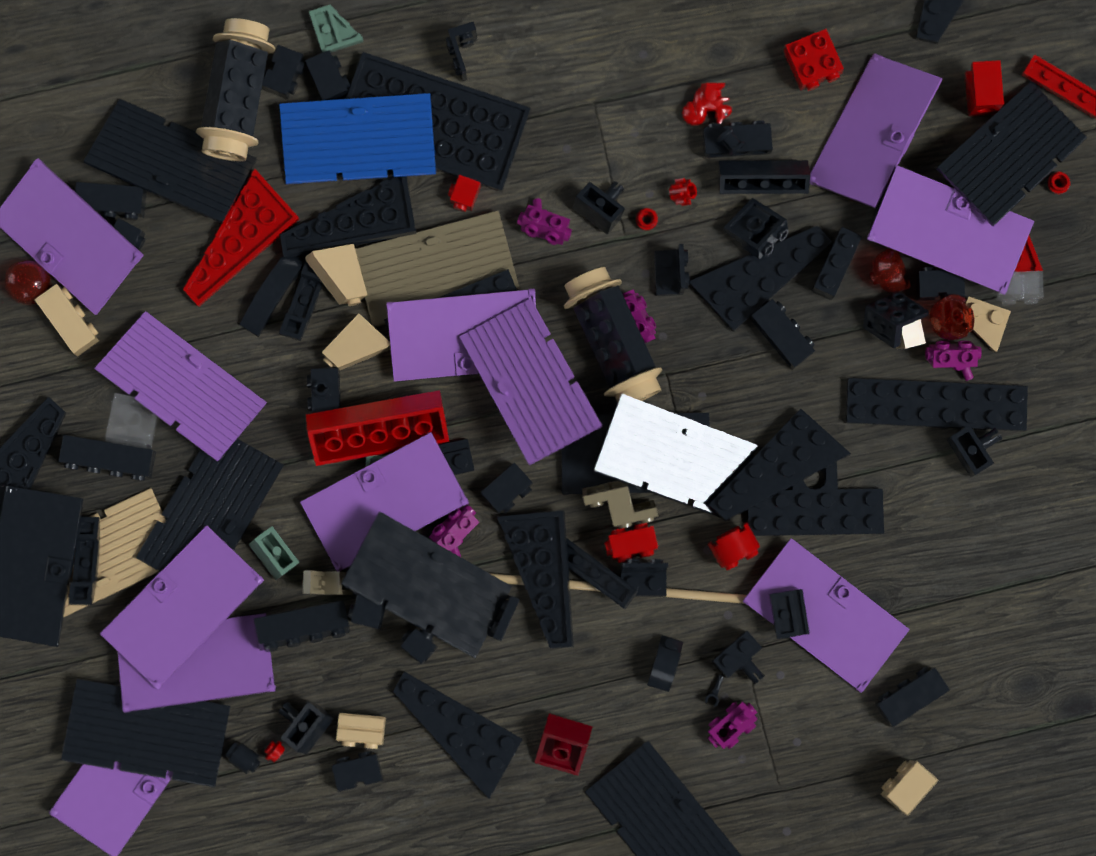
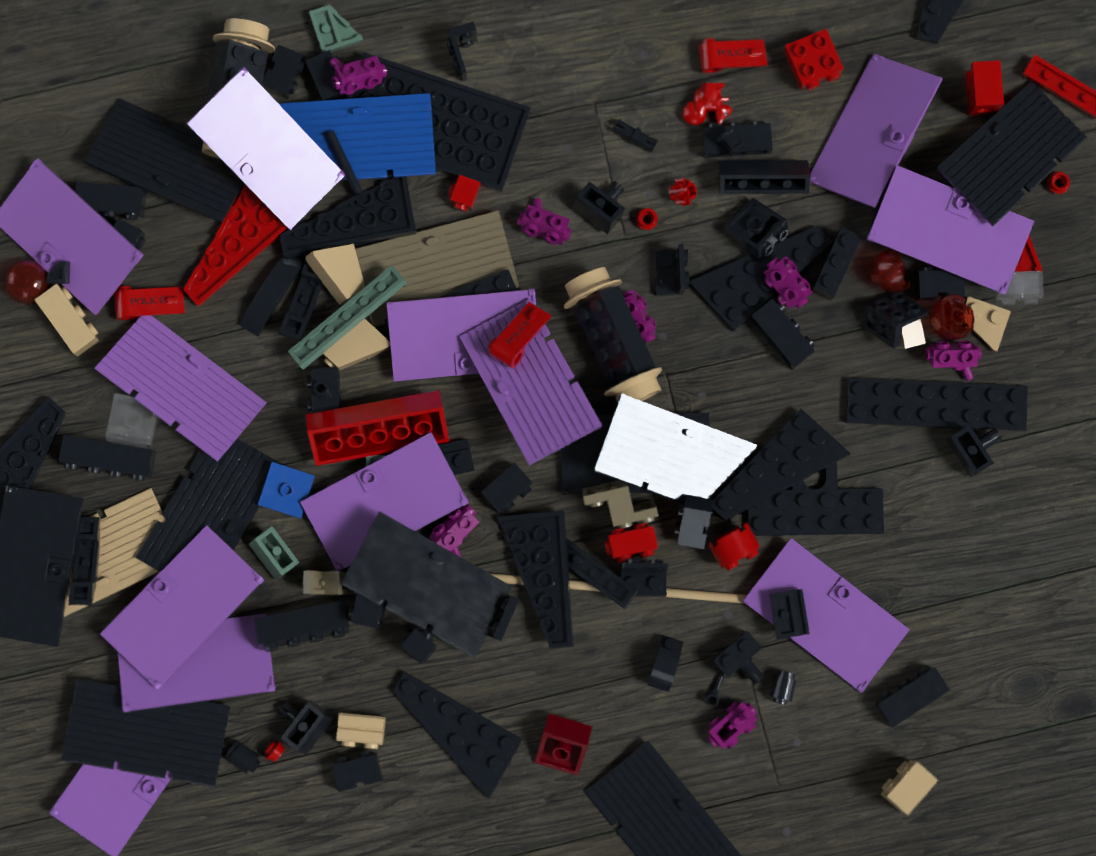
none -> black tile [46,261,70,284]
none -> red door [114,286,185,320]
none -> door [186,67,345,230]
none -> blue plate [257,462,315,519]
none -> sand green plate [288,265,407,370]
none -> black bar [326,130,363,195]
none -> magenta brick [330,56,387,95]
none -> red door [488,302,551,369]
none -> black pin [613,119,658,153]
none -> black brick [674,495,713,549]
none -> red door [698,39,767,74]
none -> magenta brick [764,256,813,309]
none -> black brick [770,670,797,705]

